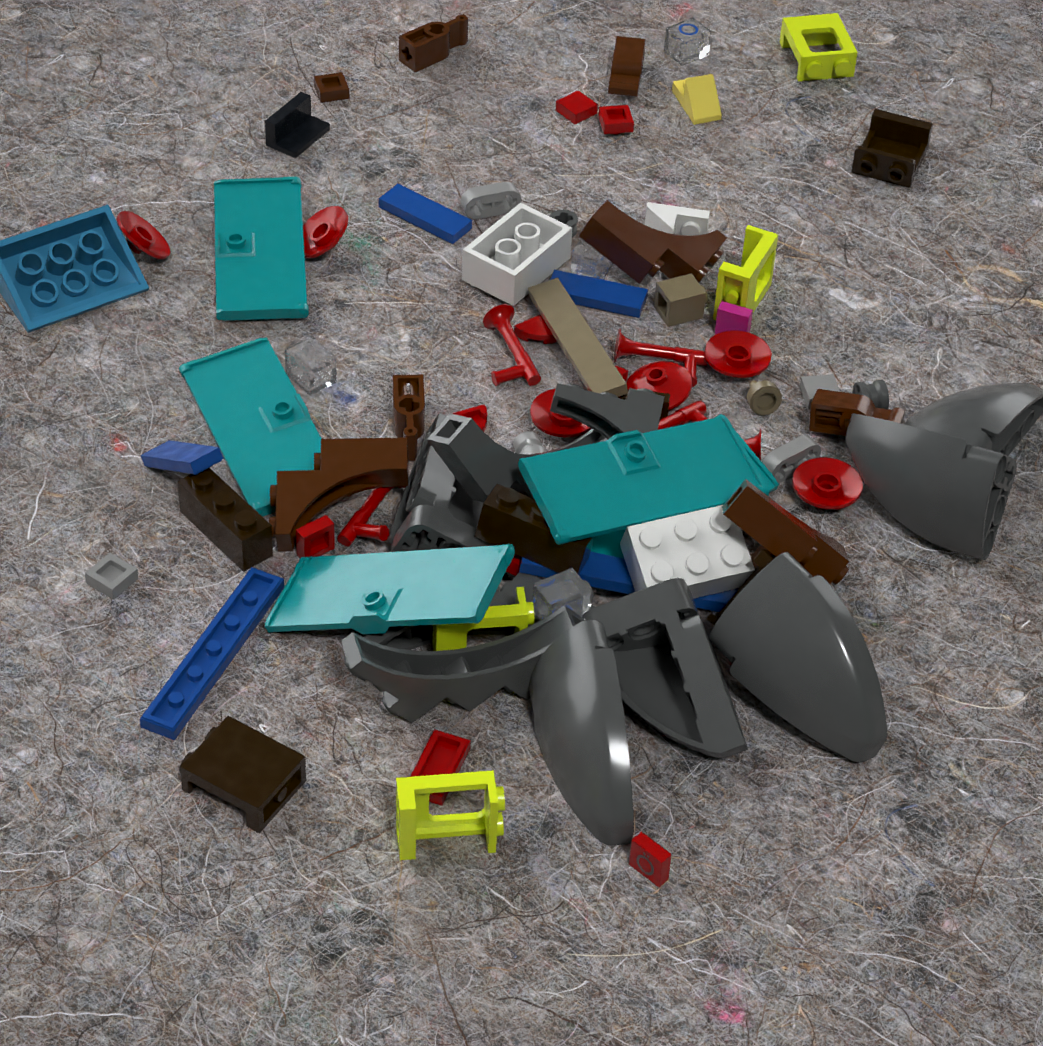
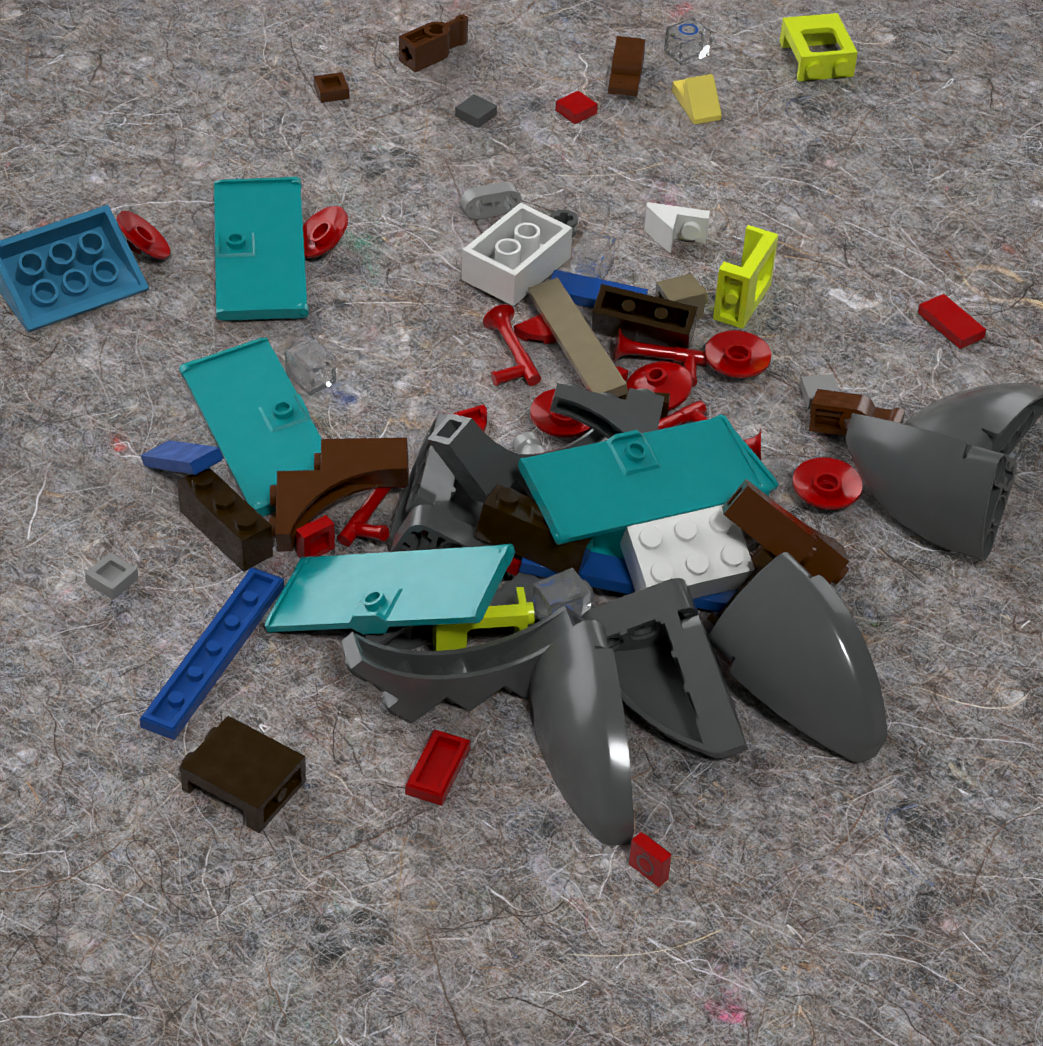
black panel [265,92,330,158] -> none
blue tile [379,184,472,244] -> none
reddish brown piece [393,374,425,461] -> none
neon yellow window [396,770,505,860] -> none
reddish brown arch [579,200,728,284] -> none
red plate [598,105,634,135] -> none
dark pink tile [715,301,753,334] -> none
dark tan tile [746,380,782,416] -> none
light grey beam [762,435,821,483] -> none
dark brown panel [851,109,933,188] -> none
dark grey wheel [852,380,889,409] -> none
none -> dark grey tile [455,94,497,128]
none -> dark brown brick [592,284,698,349]
none -> red tile [918,293,987,349]

